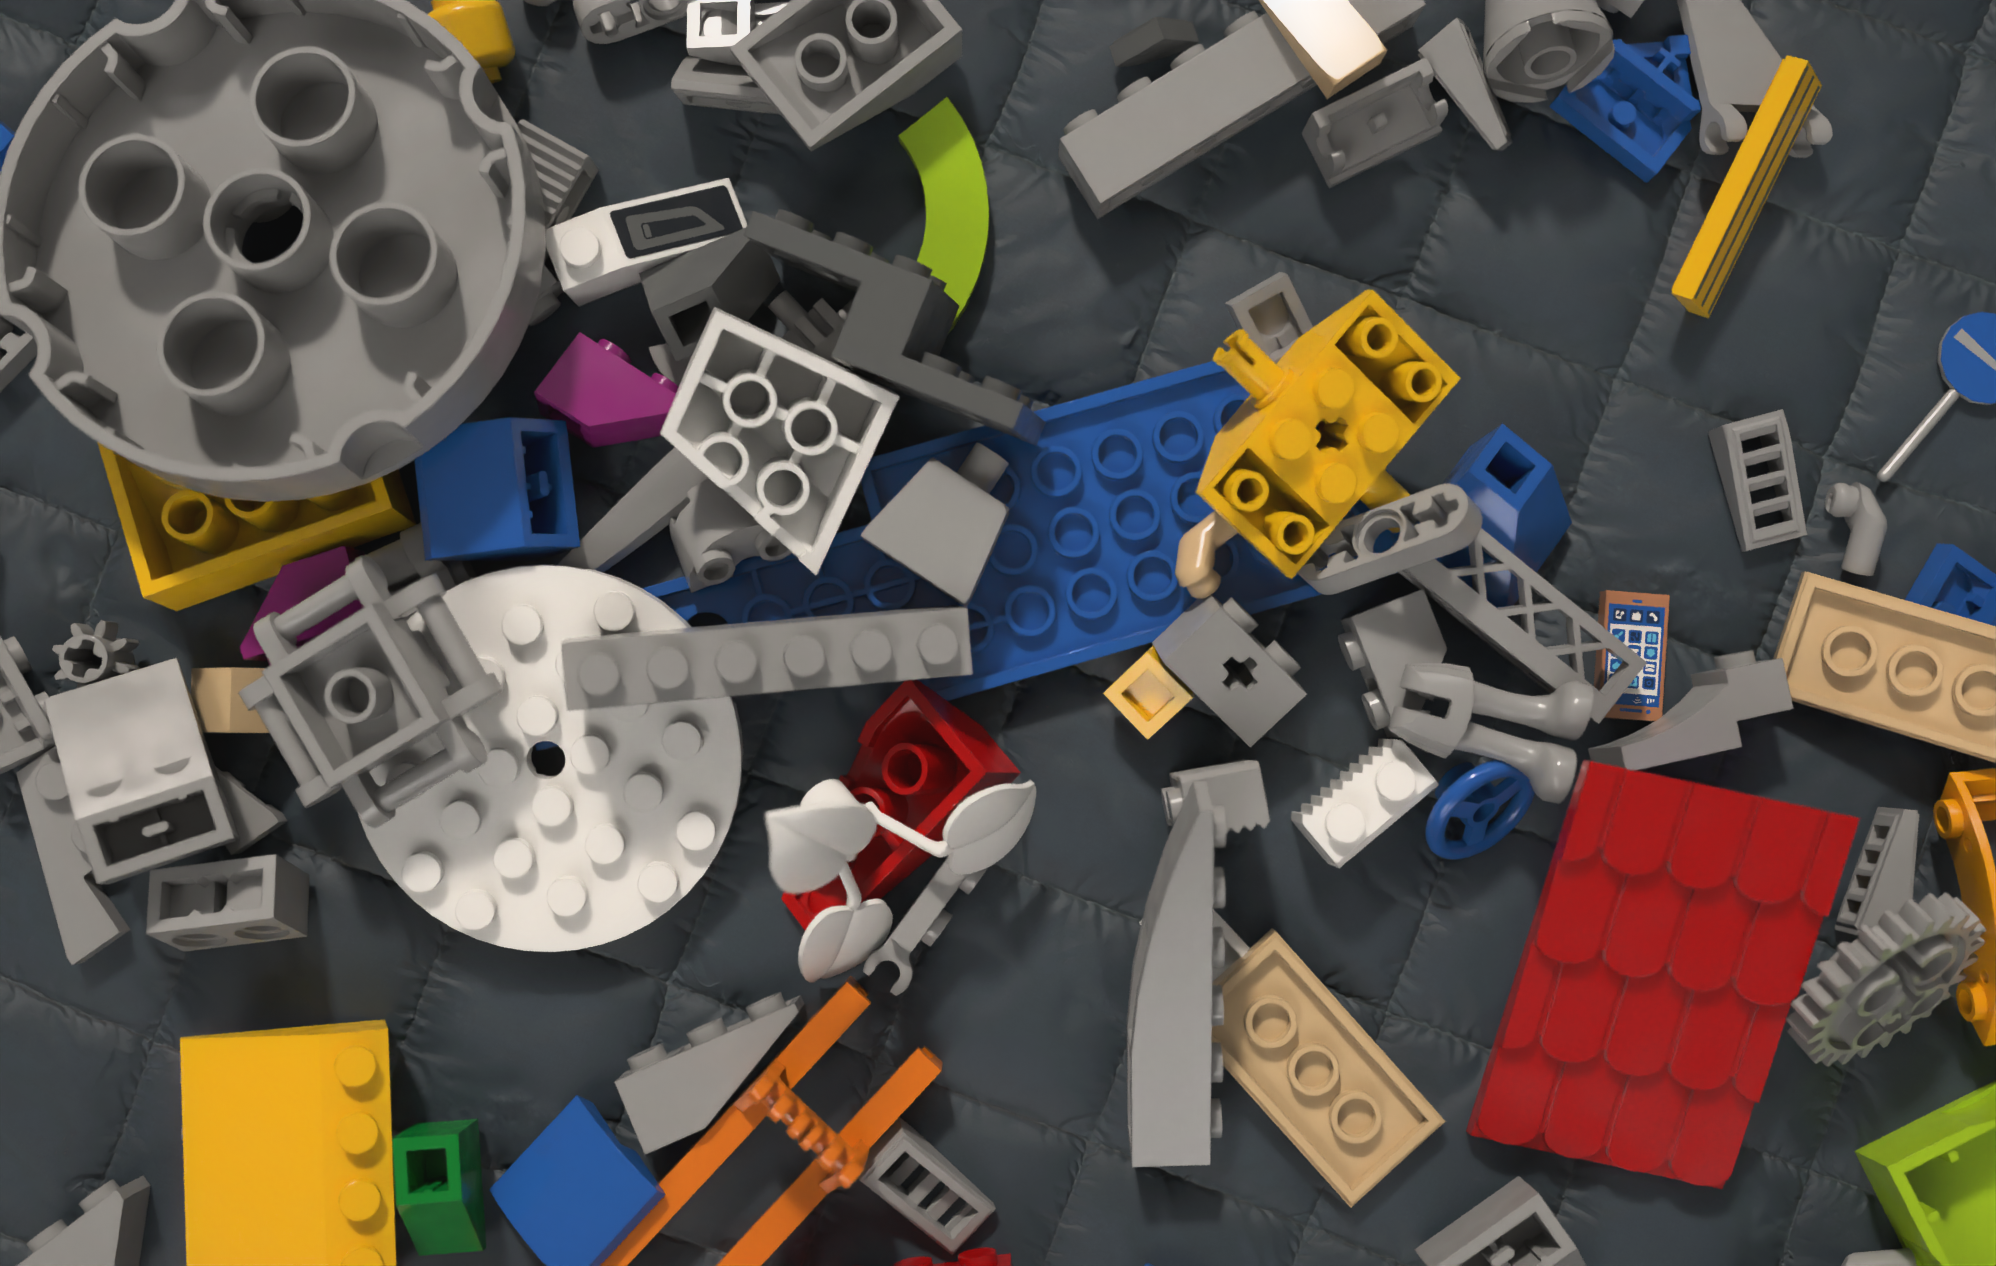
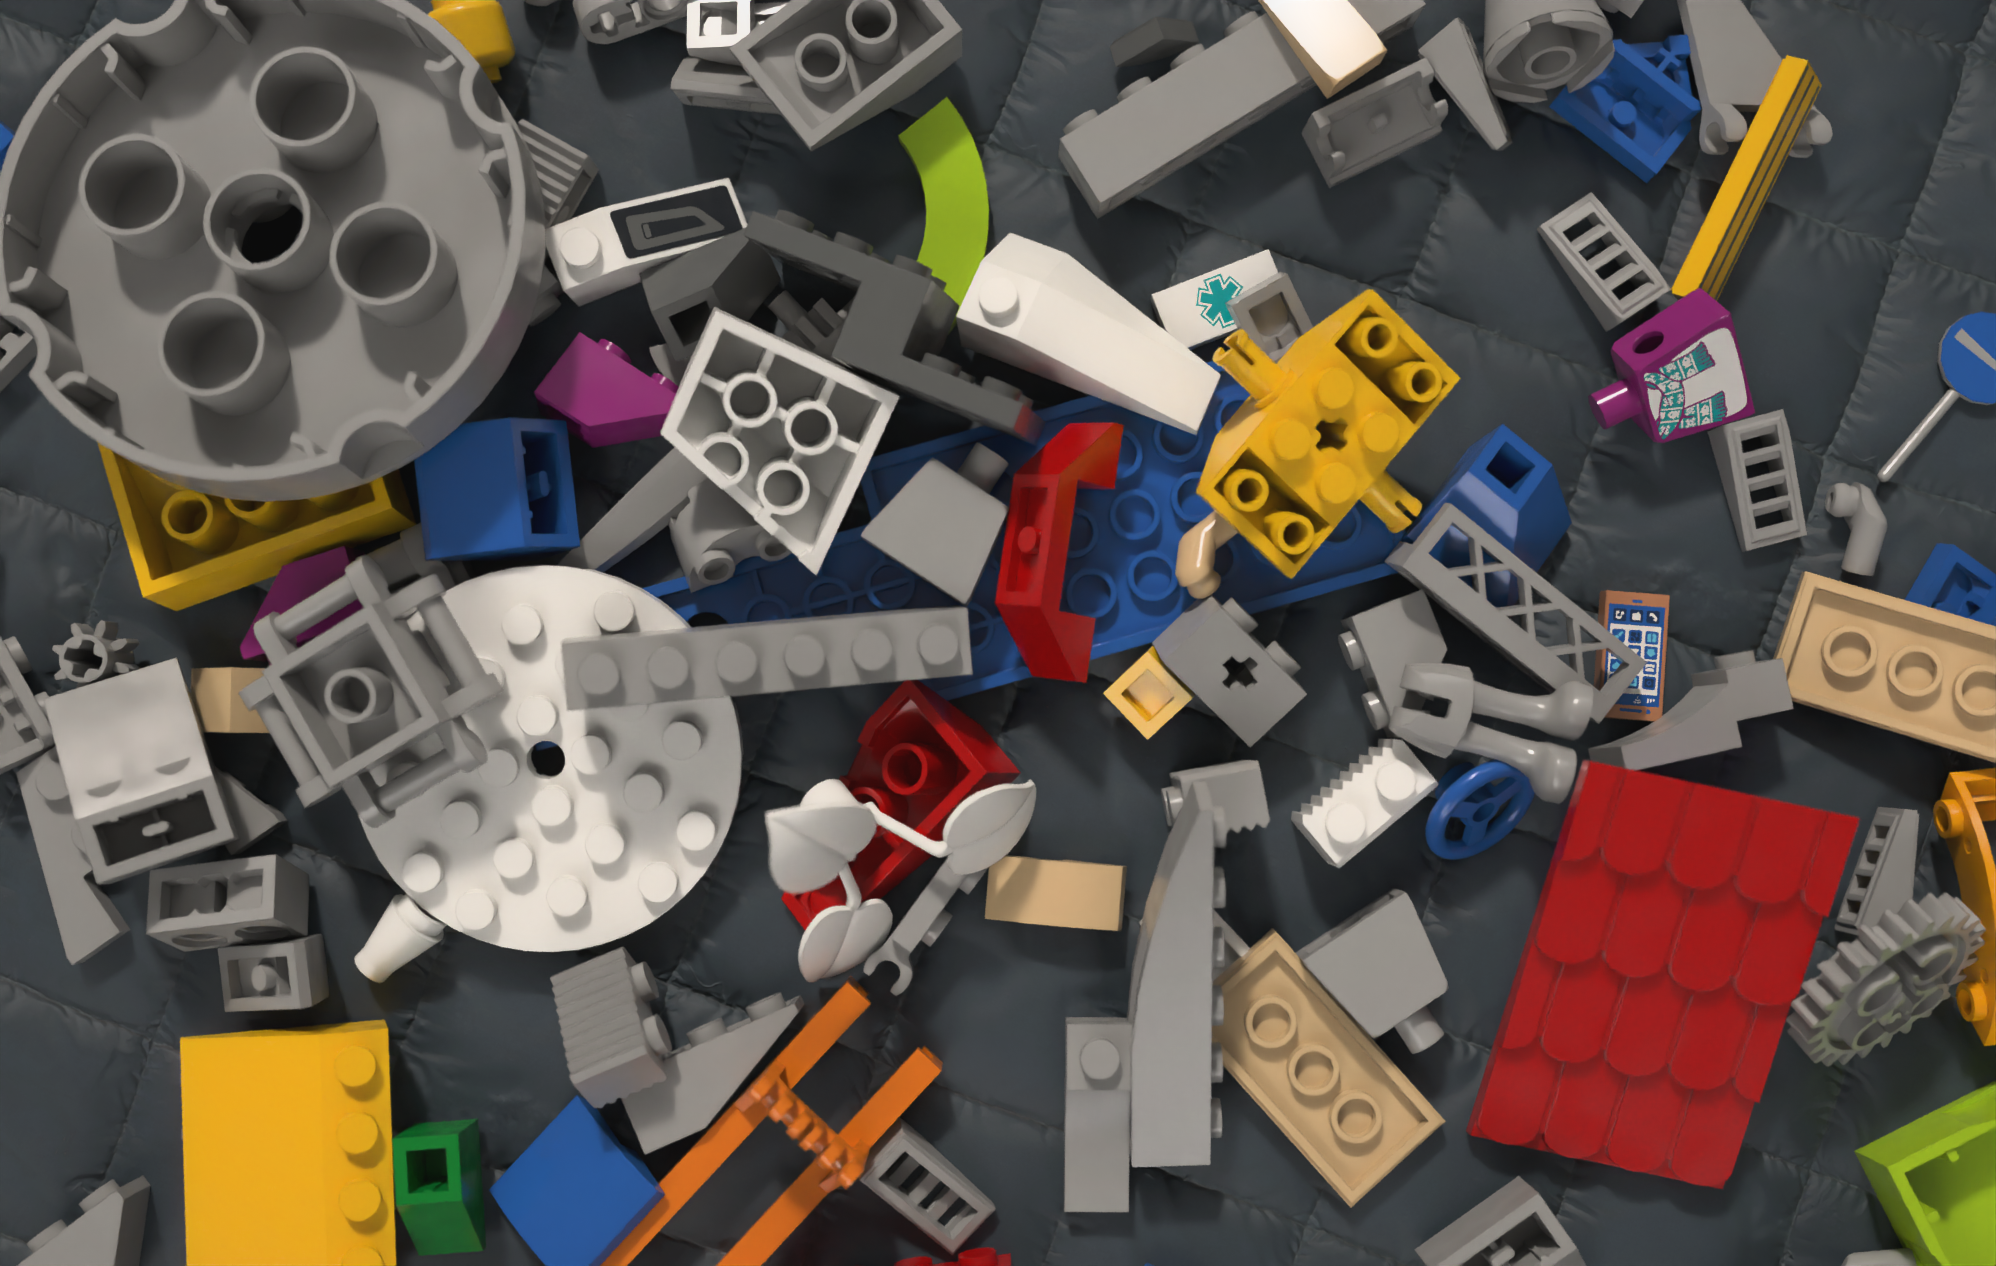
light grey beam [1297,484,1482,595] -> none
none -> light grey slope [218,934,329,1012]
none -> white cone [354,894,447,983]
none -> light grey brick [550,946,672,1108]
none -> white wedge [956,233,1221,435]
none -> tan slope [985,855,1127,931]
none -> red slope [995,423,1124,683]
none -> light grey slope [1064,1017,1133,1212]
none -> white tile [1150,249,1278,350]
none -> light grey torso [1296,888,1449,1054]
none -> light grey slope [1537,192,1671,332]
none -> magenta torso [1588,288,1755,443]

